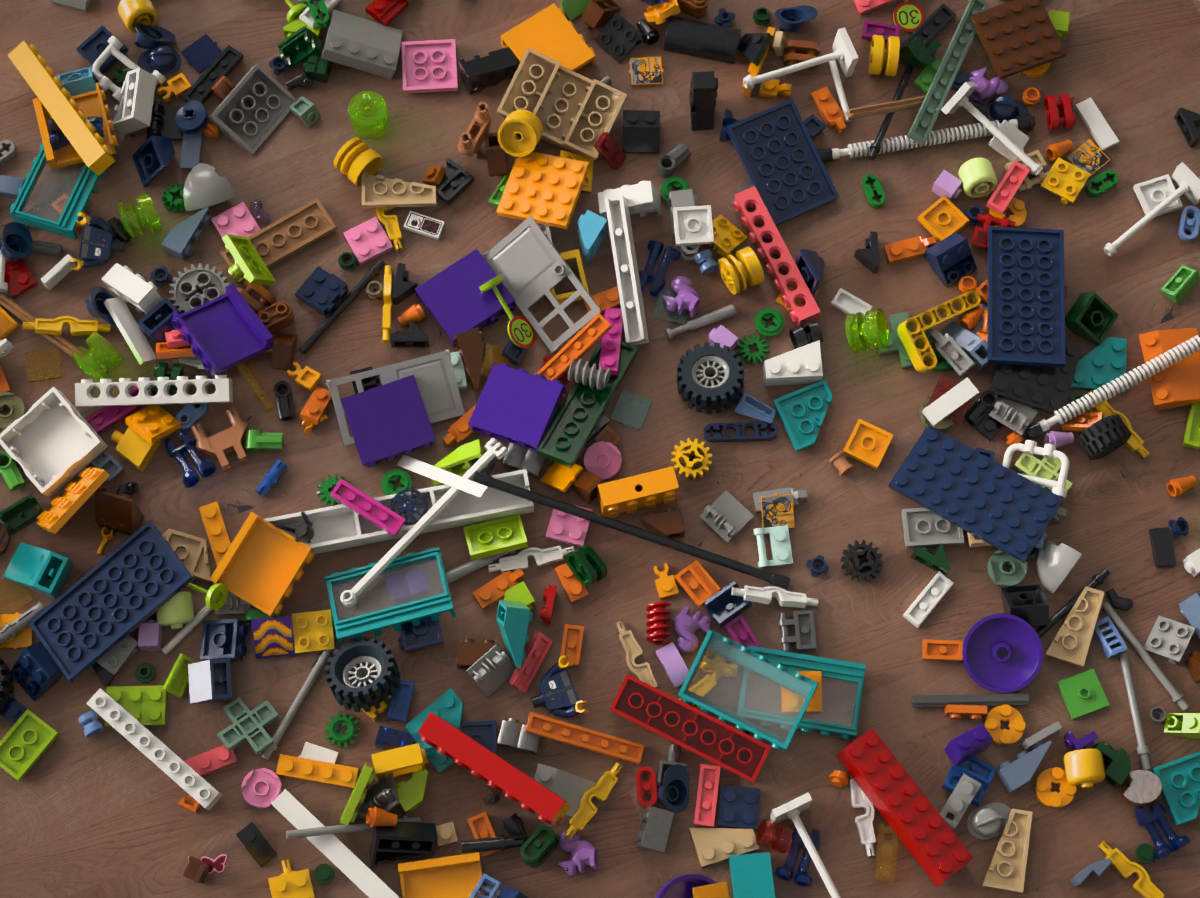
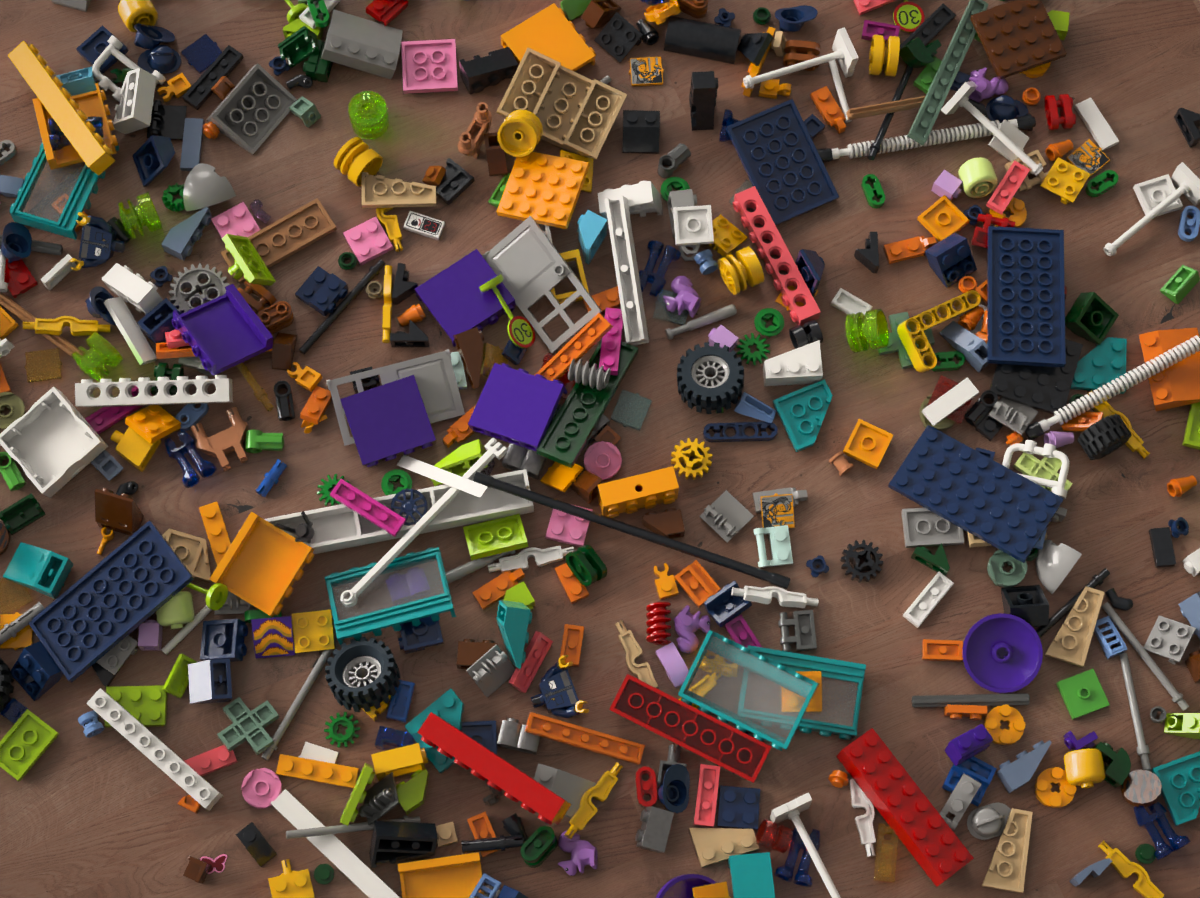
light orange plate [36,466,110,534] -> none
dark green plate [135,663,155,683] -> none
dark blue piece [175,100,208,135] -> none
orange cone [366,806,398,827] -> none
red plate [540,585,557,624] -> none
dark red plate [594,132,627,170] -> none
light grey hinge [931,329,976,376] -> none
light grey tile [1021,721,1062,750] -> none

